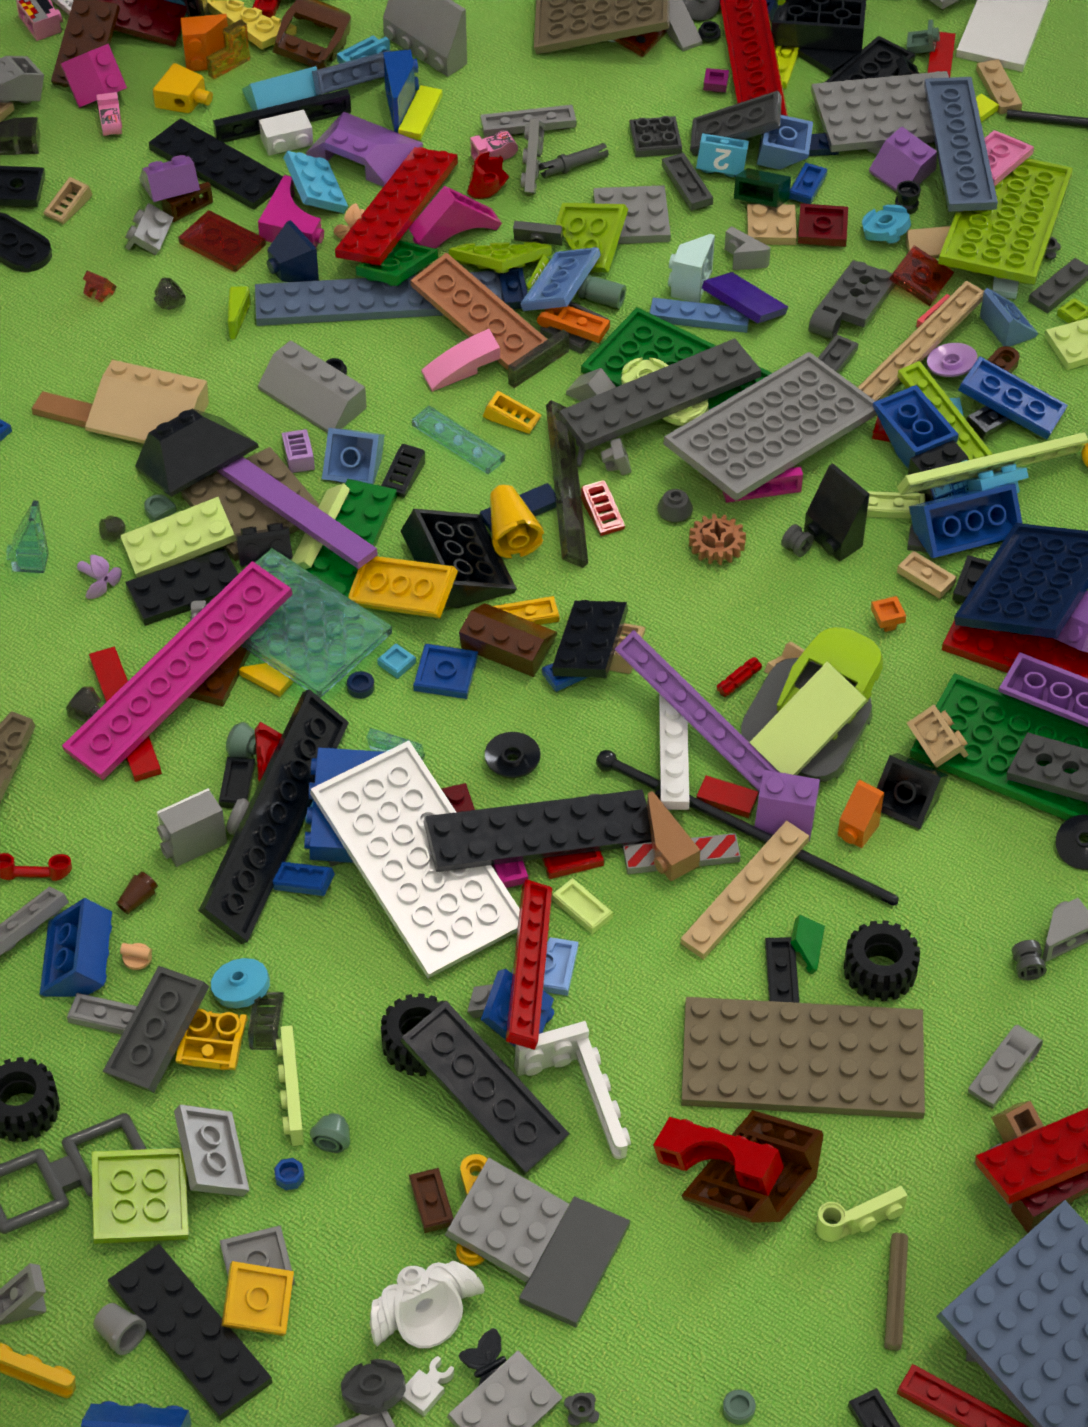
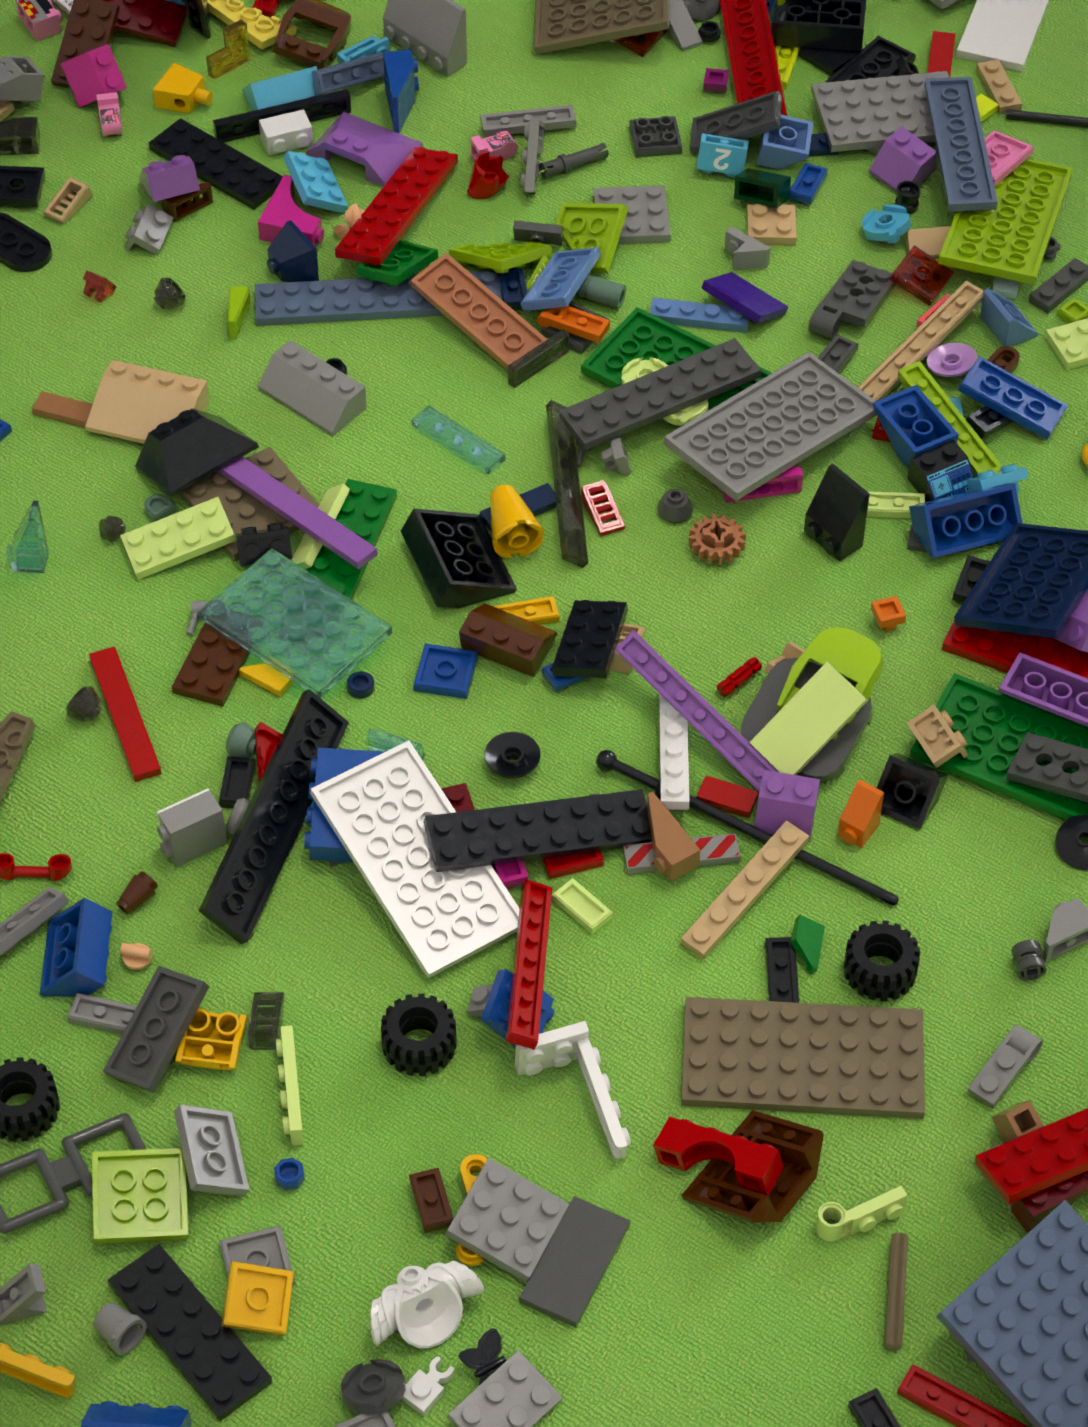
dark pink plate [62,561,293,780] -> none
lavender plant [77,555,122,599] -> none
black plate [125,548,238,626] -> none
clear red tile [178,210,266,272] -> none
orange slope [181,14,231,71] -> none
medium azure plate [211,958,270,1009] -> none
blue plate [273,862,335,896] -> none
lavender slope [282,429,315,473] -> none
sand green cone [310,1113,350,1153] -> none
medium blue slope [322,428,385,484] -> none
yellow tile [347,556,458,618] -> none
medium azure tile [377,644,416,679] -> none
black slope [381,444,425,498] -> none
neon yellow tile [398,85,443,140] -> none
black plate [400,1001,570,1176] -> none
dark pink arch [408,186,502,249] -> none
bright pink slope [421,329,500,392] -> none
yellow slope [483,391,542,434] -> none
light blue tile [512,937,579,996] -> none
dark grey plate [564,1393,599,1427] -> none
light grey slope [566,368,615,401] -> none
dark grey plate [662,153,713,211] -> none
light aqua slope [668,234,715,303] -> none
sand green tile [723,1390,756,1425] -> none
dark grey wheel [781,524,814,557] -> none
dark red plate [798,203,848,247] -> none
yellowish green tile [897,432,1088,495] -> none
tan plate [897,551,957,599] -> none
sand green bracket [907,19,940,53] -> none

